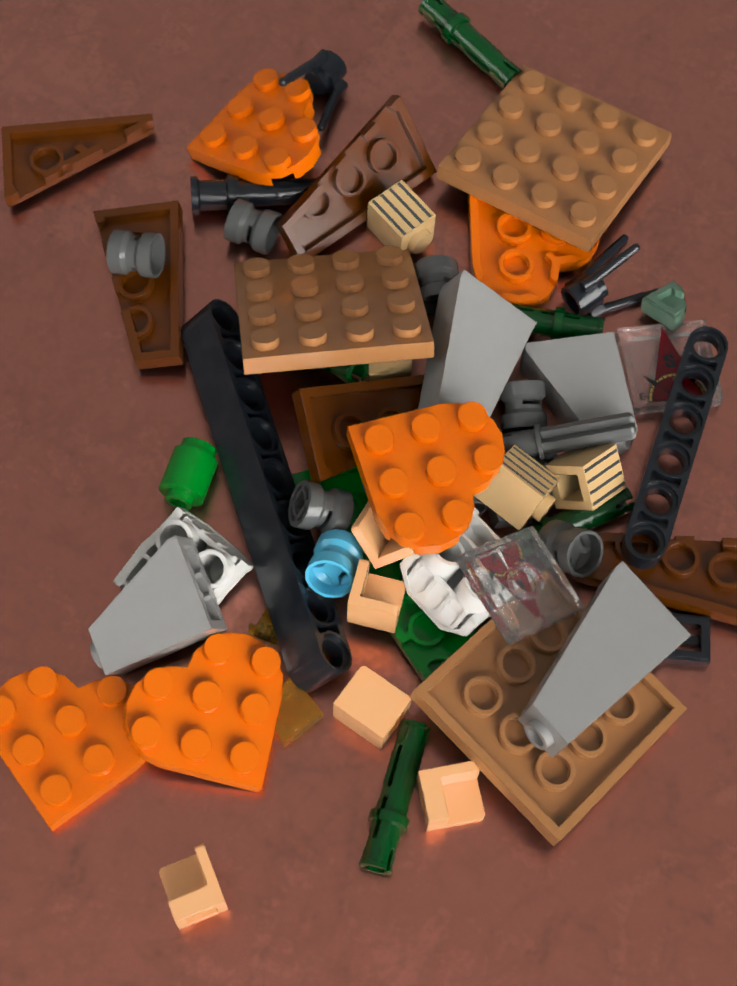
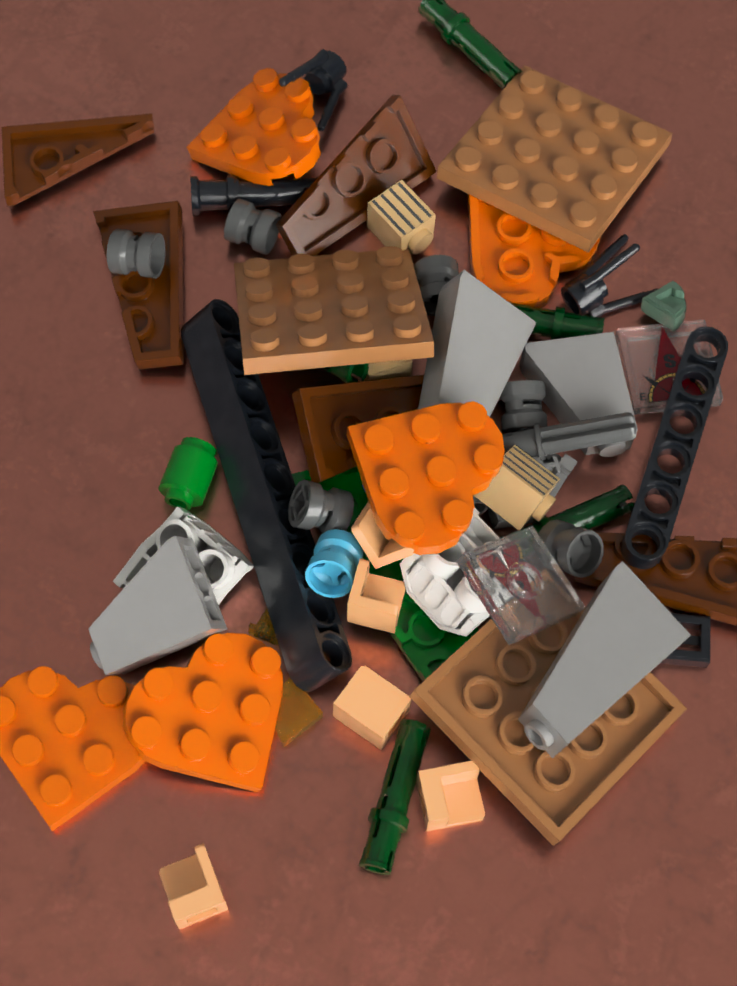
tan brick [545,444,626,511] -> none

